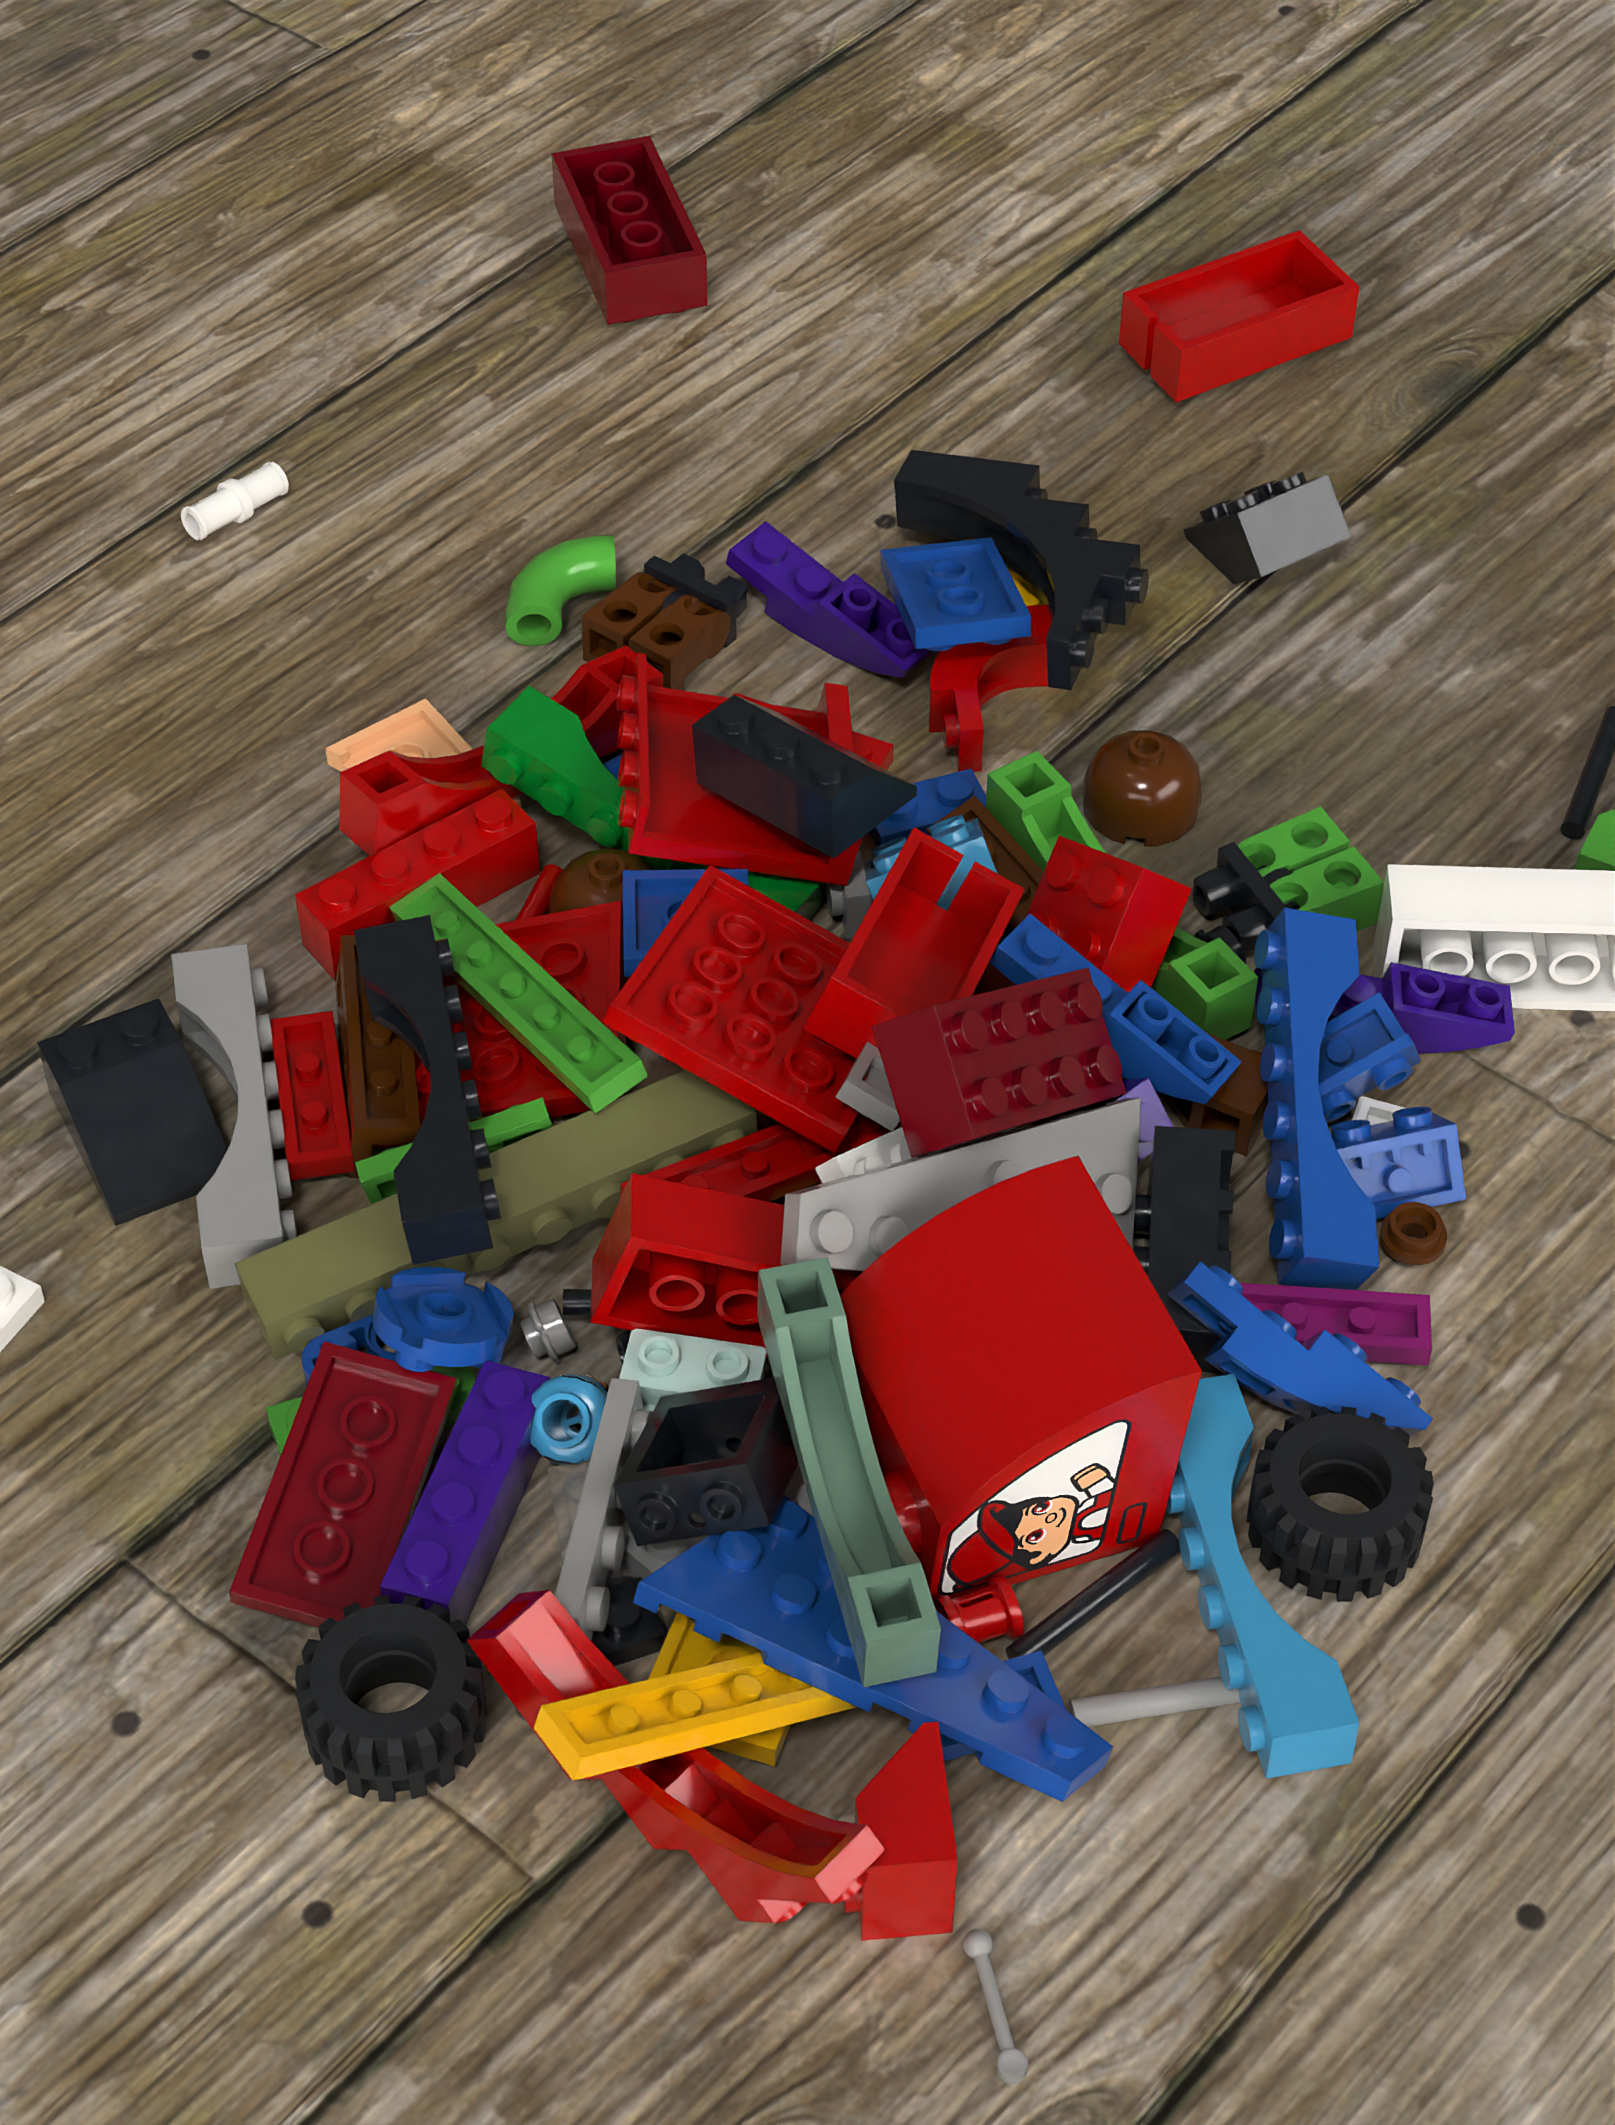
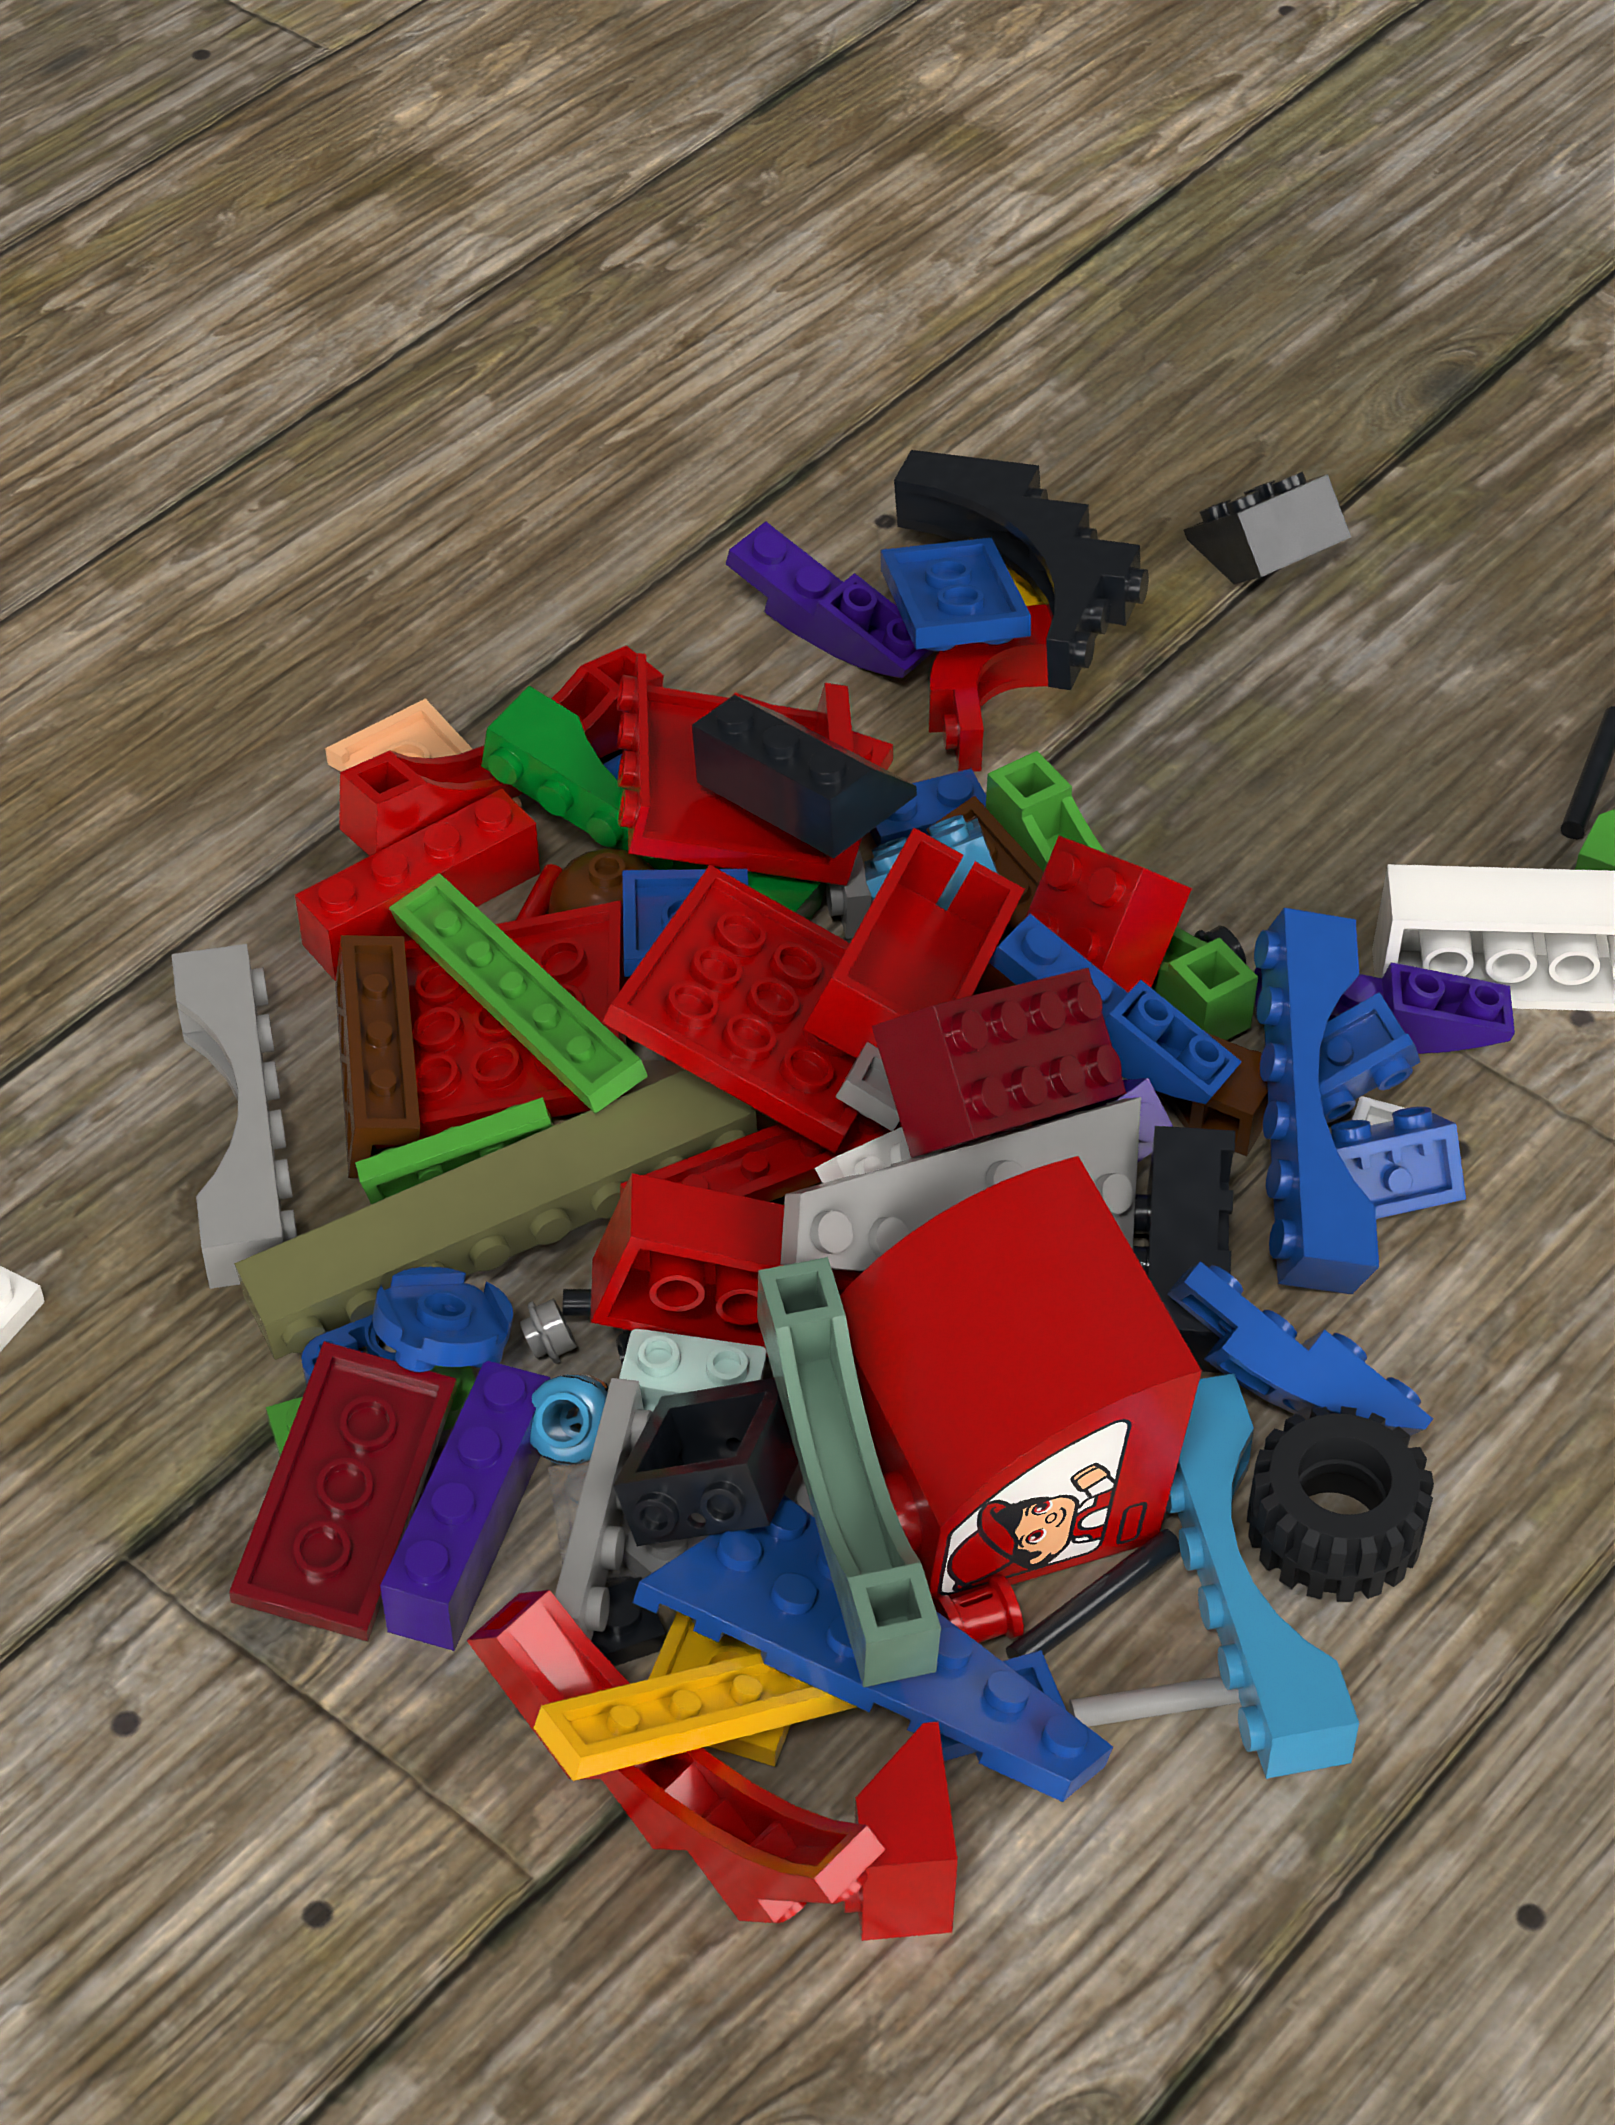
black slope [37,998,228,1226] -> none
white pin [181,462,289,540] -> none
red plate [270,1011,355,1181] -> none
black tyre [295,1595,488,1802] -> none
black arch [354,915,501,1265] -> none
bright green cylinder [504,535,616,646] -> none
dark red brick [551,136,708,325] -> none
reddish brown hips [582,553,747,691] -> none
light grey hinge [963,1929,1028,2084] -> none
reddish brown cylinder [1083,730,1202,847] -> none
red piece [1119,230,1360,402] -> none
bright green hips [1192,806,1384,953] -> none
magenta plate [1240,1283,1432,1365] -> none
reddish brown plate [1379,1202,1447,1265] -> none

